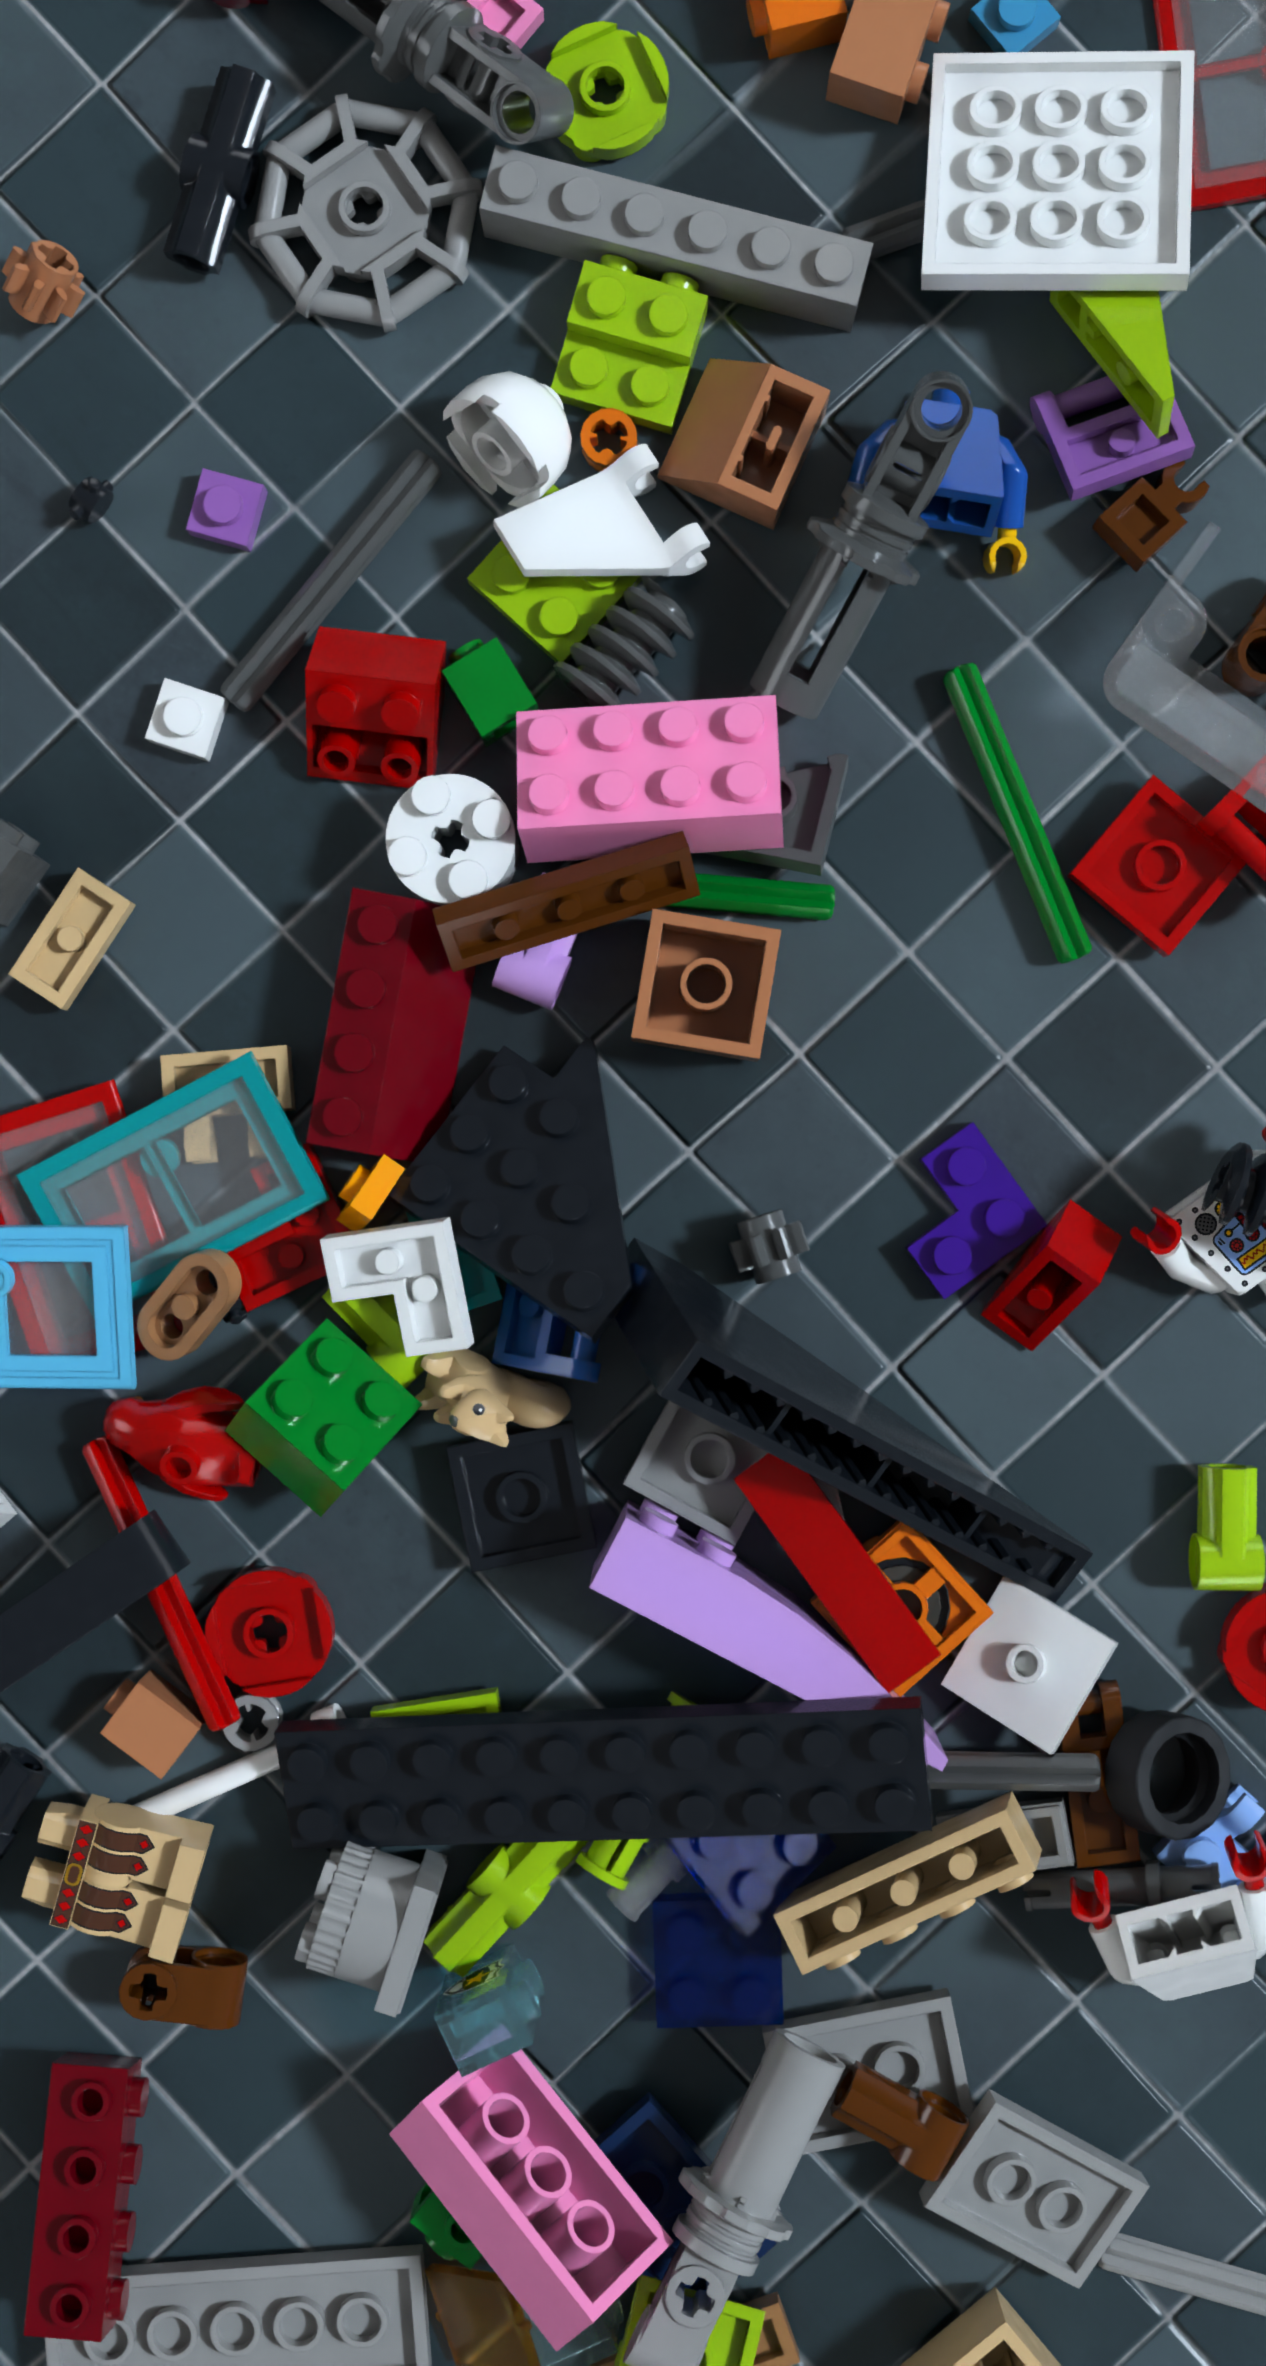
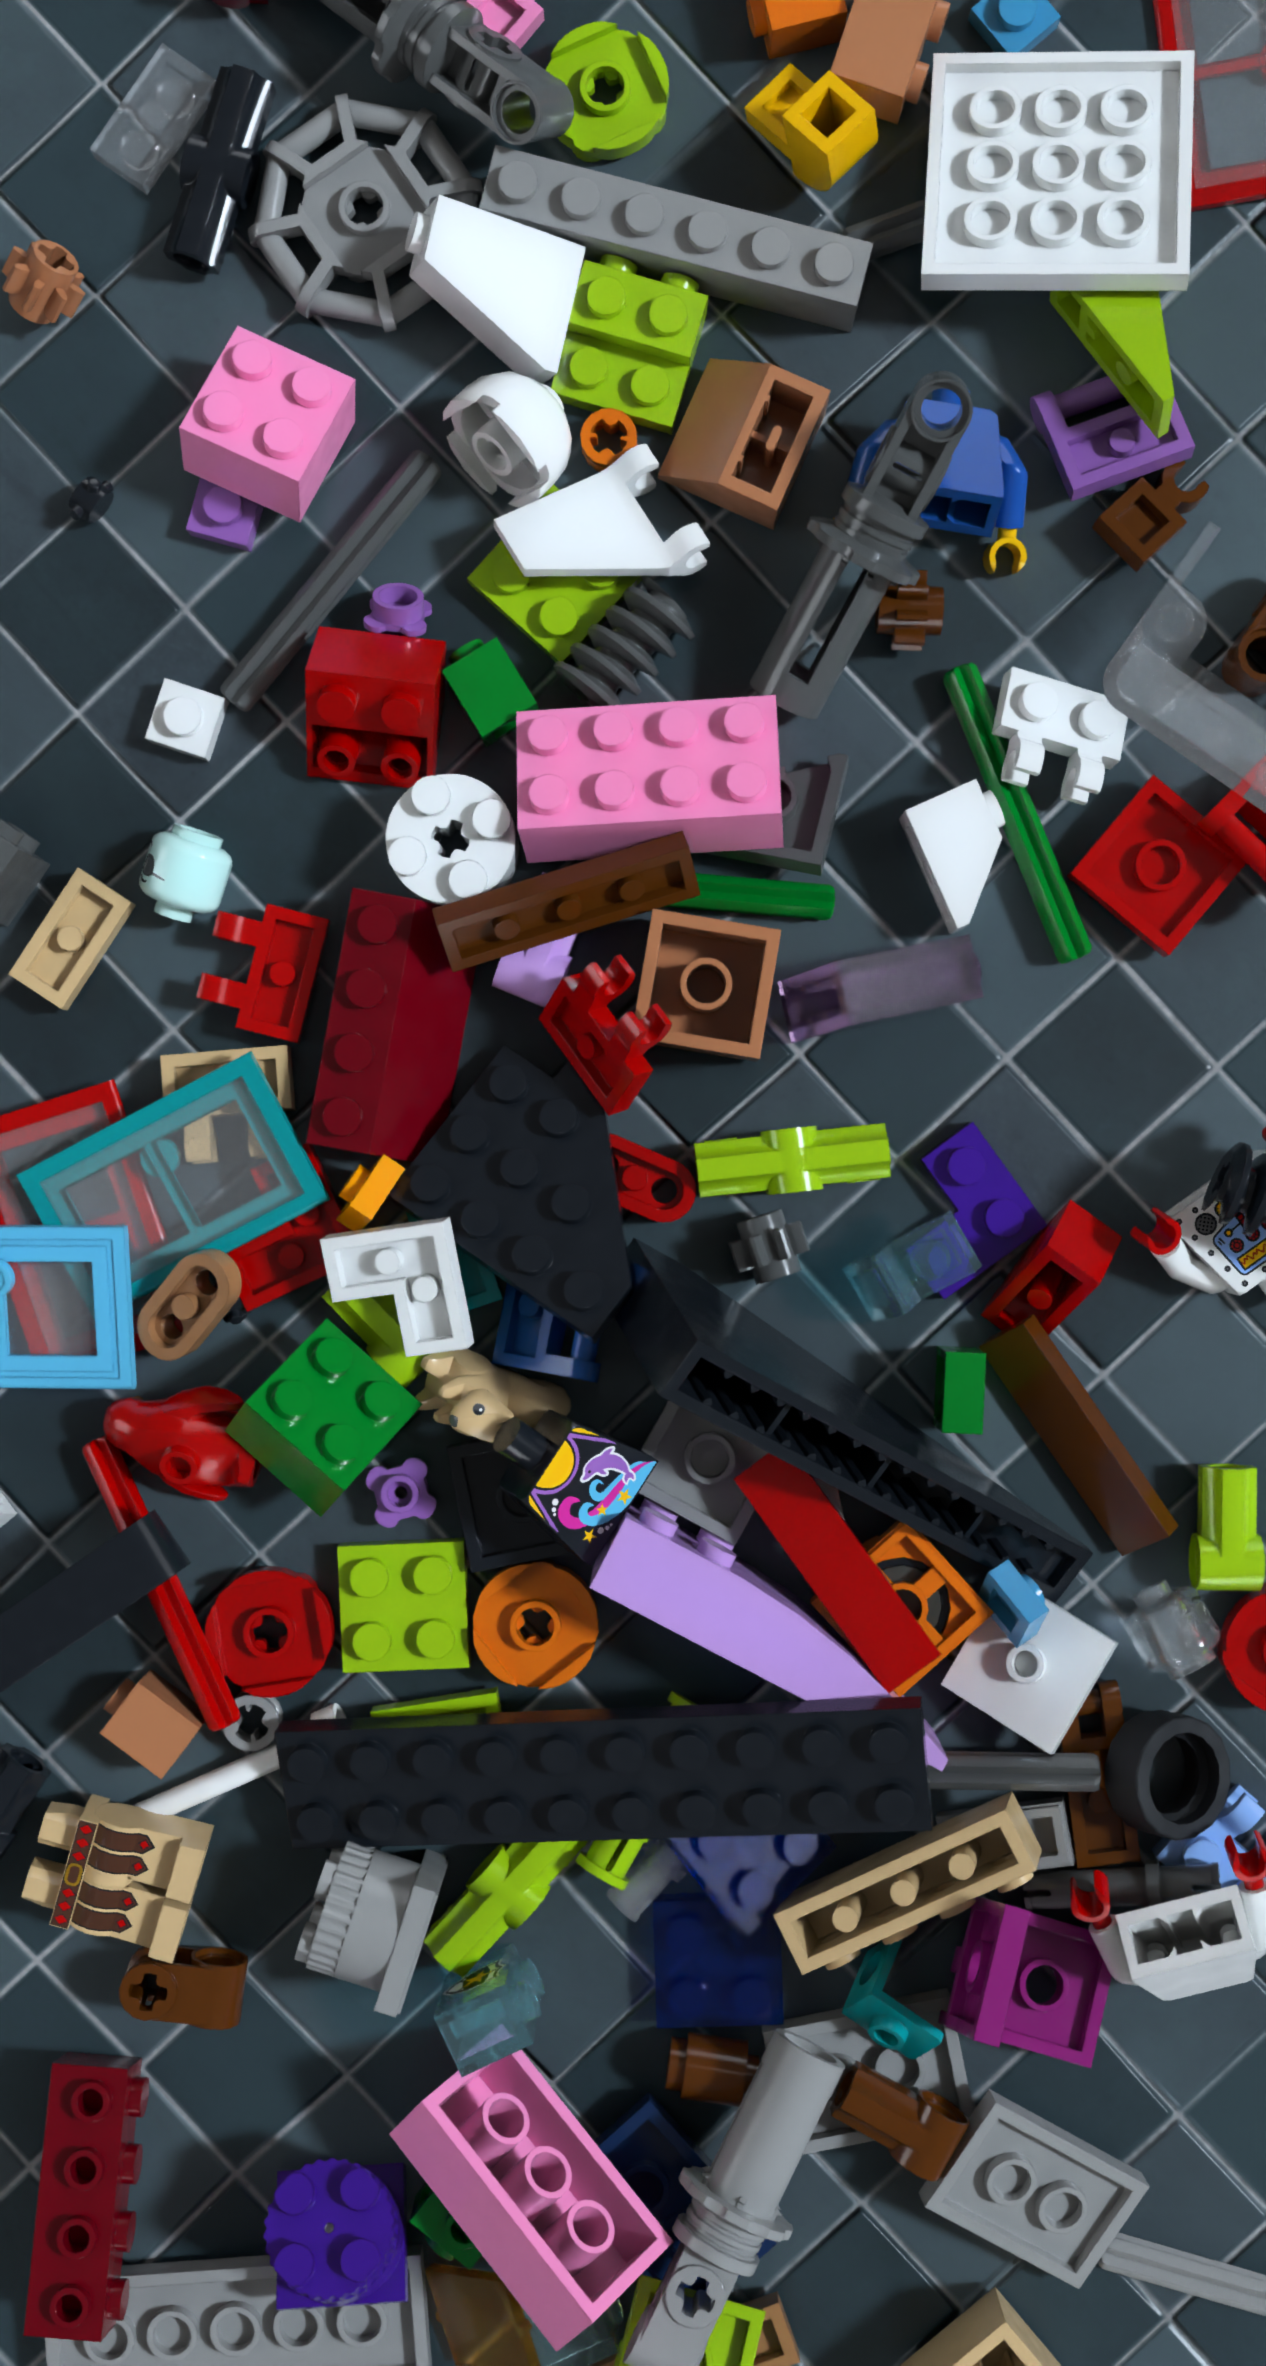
none -> clear plate [90,43,216,195]
none -> light aqua head [139,823,233,923]
none -> bright pink brick [179,326,356,523]
none -> red plate [196,903,331,1044]
none -> dark purple piece [263,2158,408,2311]
none -> lime plate [337,1537,471,1673]
none -> medium lavender plate [364,583,432,637]
none -> medium lavender plate [366,1457,437,1528]
none -> white slope [405,194,586,384]
none -> orange plate [473,1558,599,1689]
none -> torso [493,1410,659,1566]
none -> red plate [538,955,672,1116]
none -> red plate [610,1133,696,1223]
none -> reddish brown brick [665,2032,759,2107]
none -> lime piece [694,1123,891,1198]
none -> yellow brick [744,63,878,191]
none -> clear purple slope [777,934,984,1043]
none -> teal bracket [841,1939,944,2059]
none -> clear light blue slope [842,1210,982,1323]
none -> reddish brown gear [875,569,944,651]
none -> white slope [899,779,1005,935]
none -> green piece [933,1346,987,1435]
none -> magenta bracket [938,1897,1112,2068]
none -> dark azure plate [978,1560,1049,1648]
none -> reddish brown tile [979,1314,1179,1556]
none -> white plate [992,666,1131,805]
none -> clear head [1123,1579,1221,1681]

